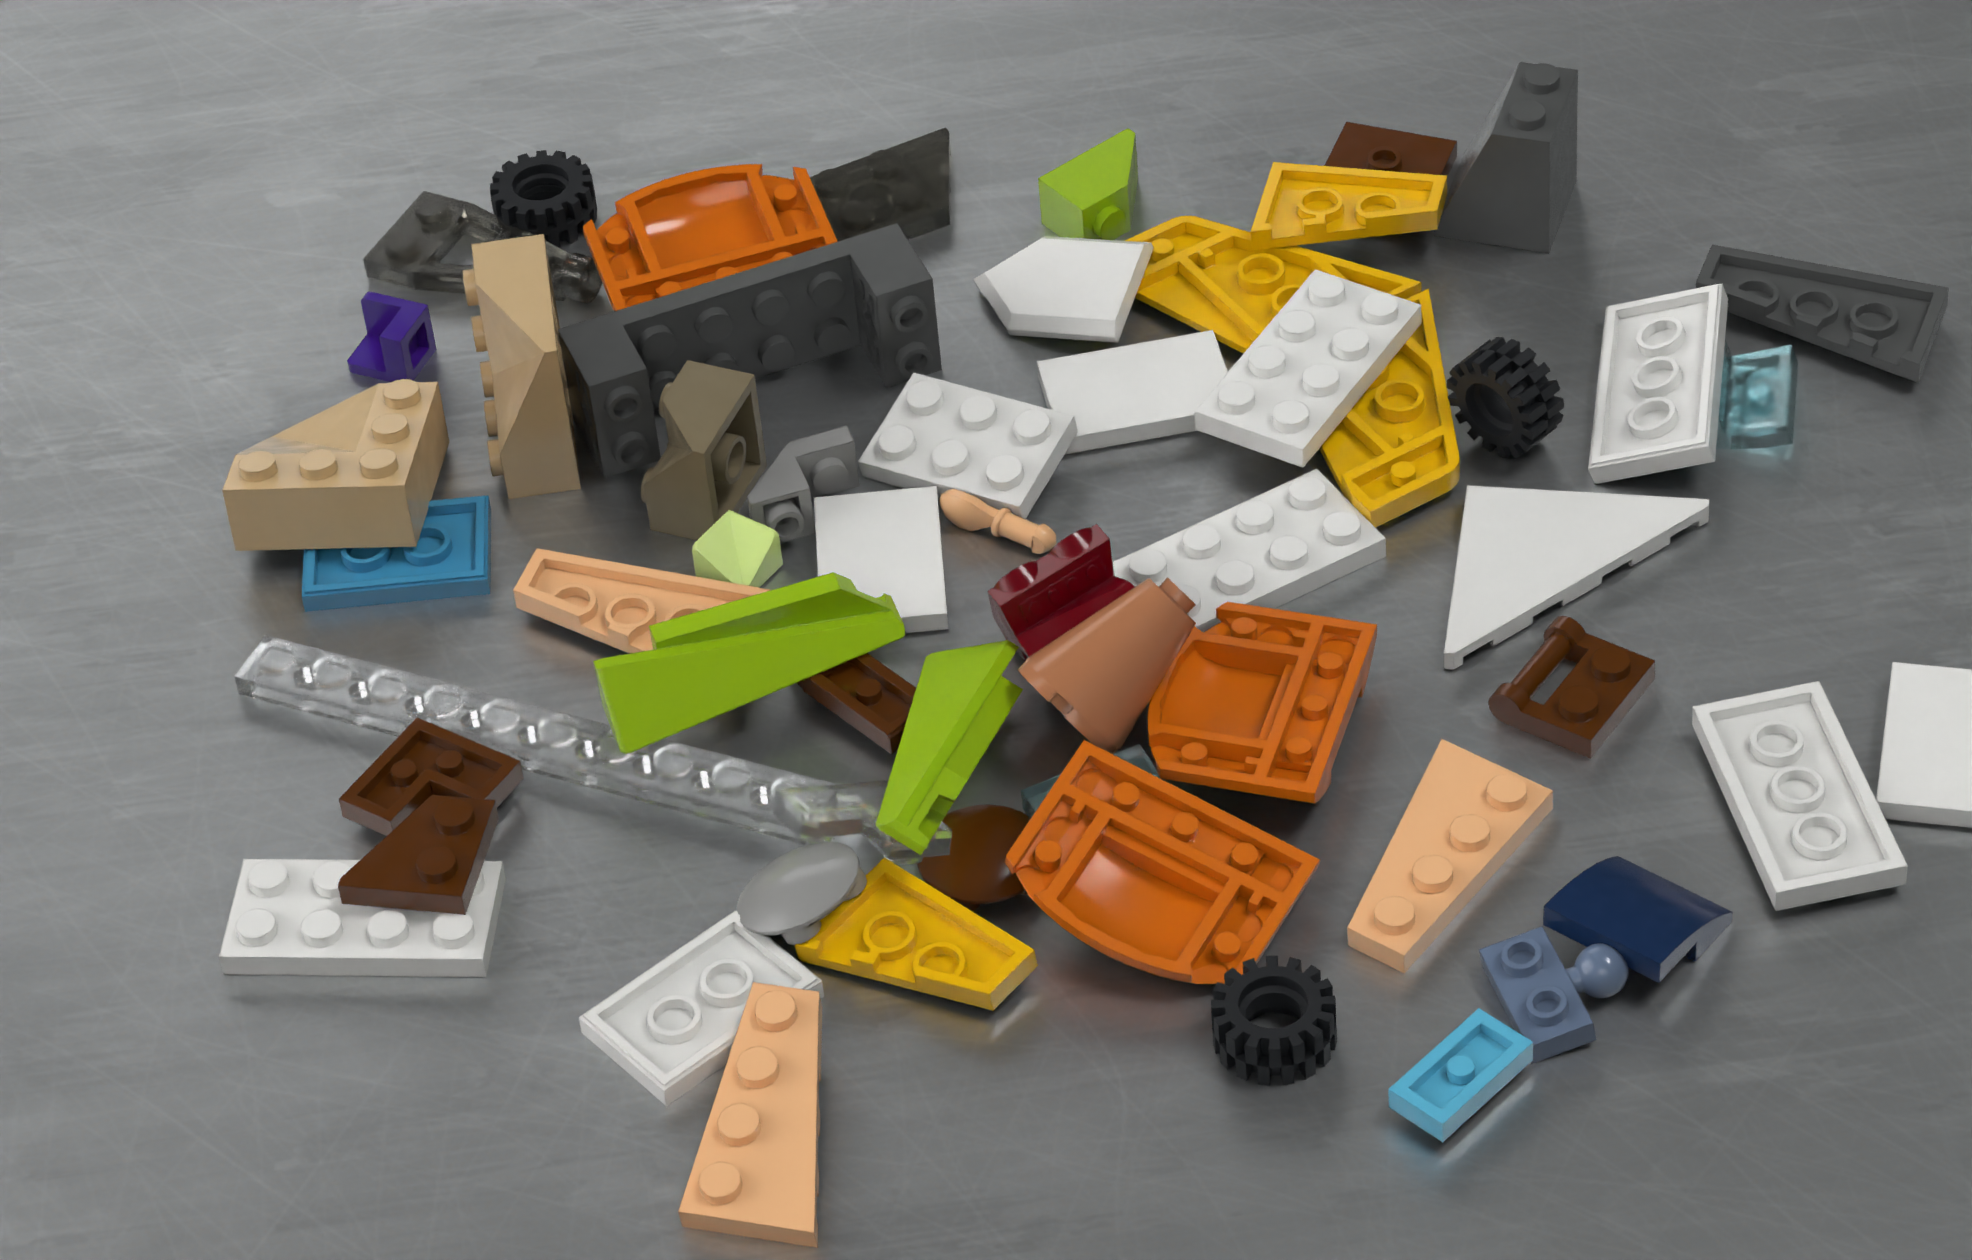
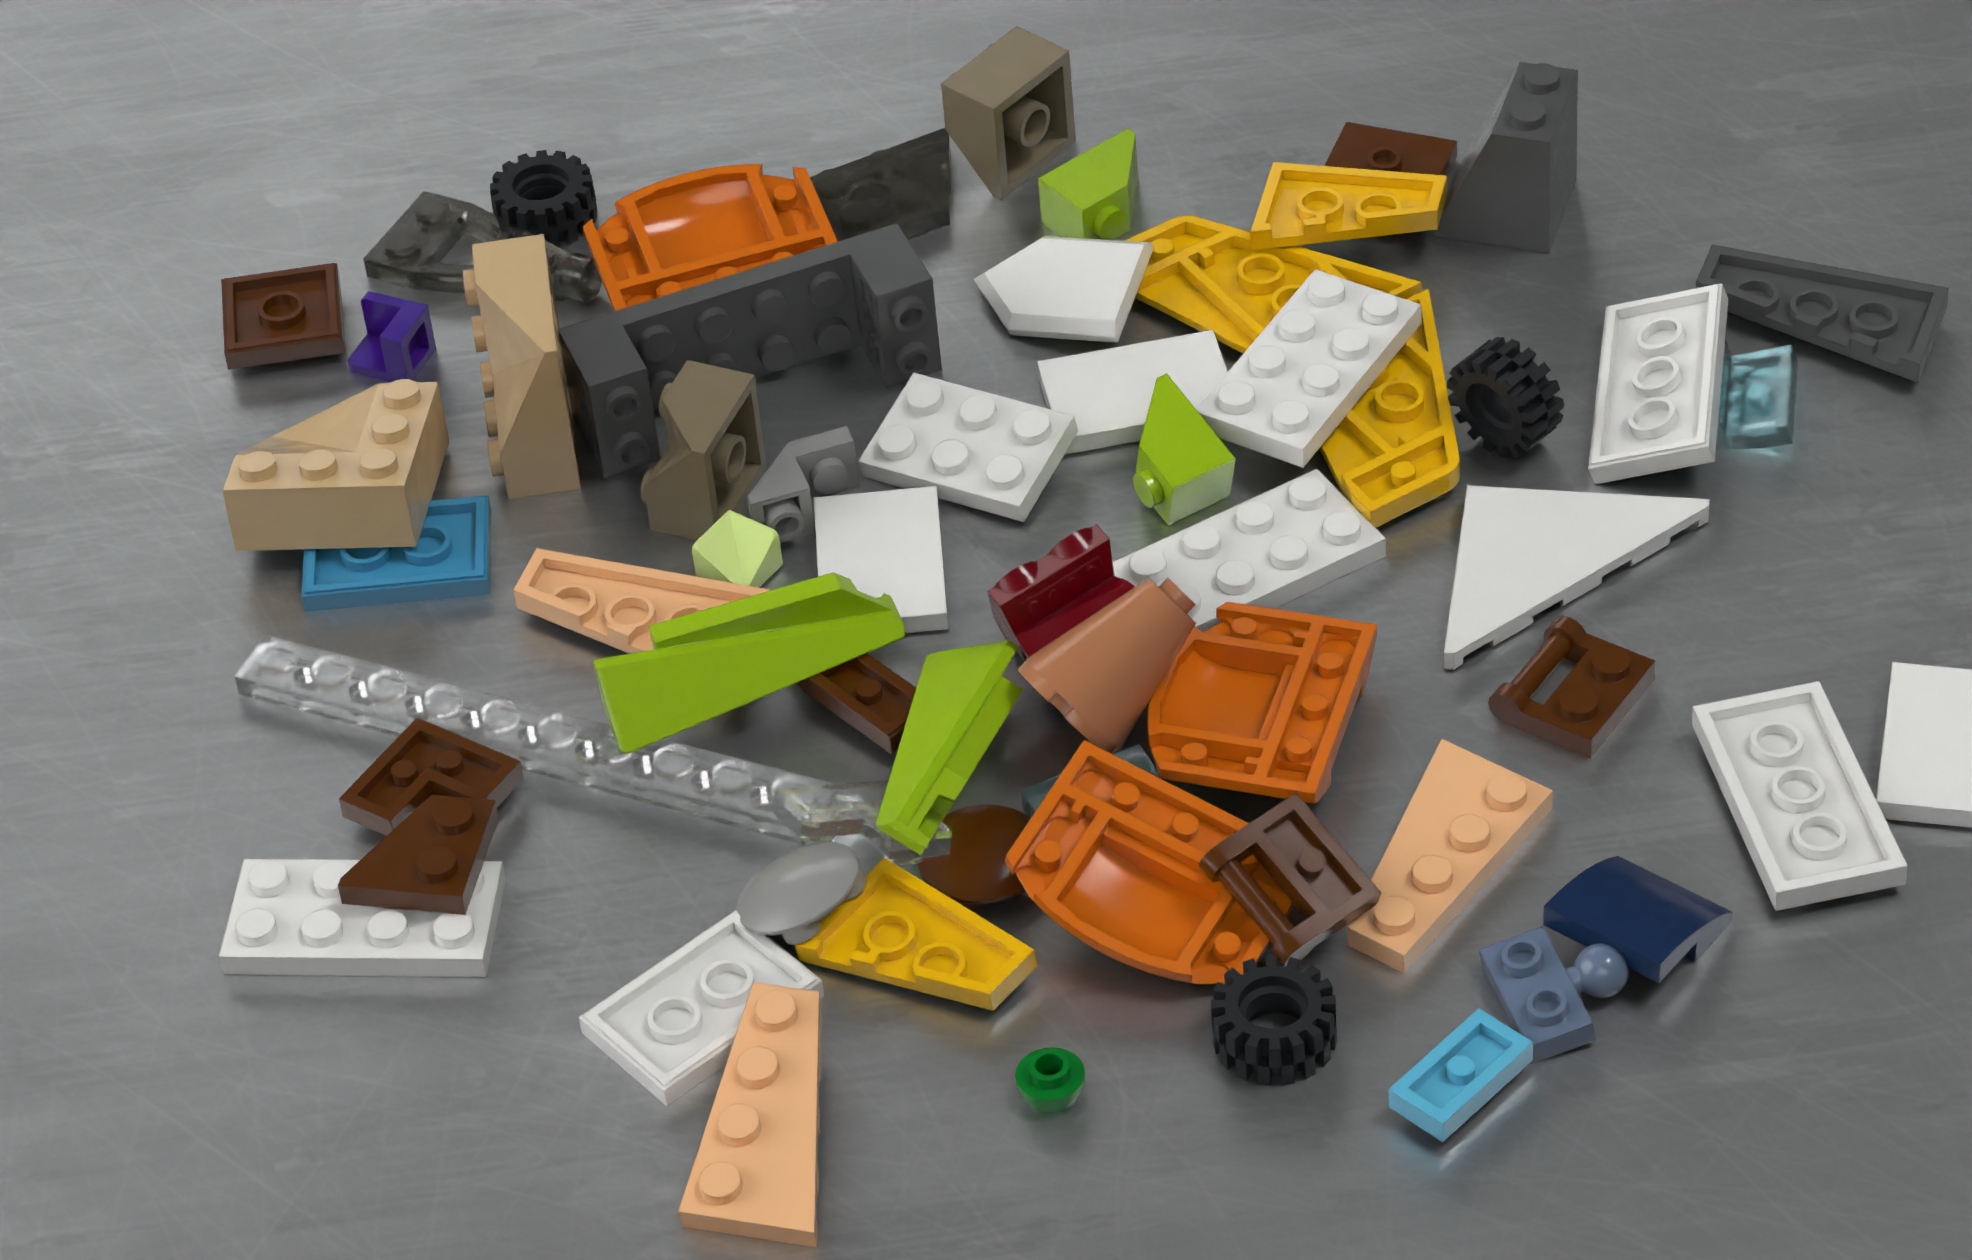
light nougat piece [939,489,1057,554] -> none
none -> reddish brown plate [221,263,346,370]
none -> dark tan slope [941,26,1076,200]
none -> green plate [1015,1047,1085,1113]
none -> lime slope [1133,373,1236,526]
none -> reddish brown plate [1199,793,1381,967]

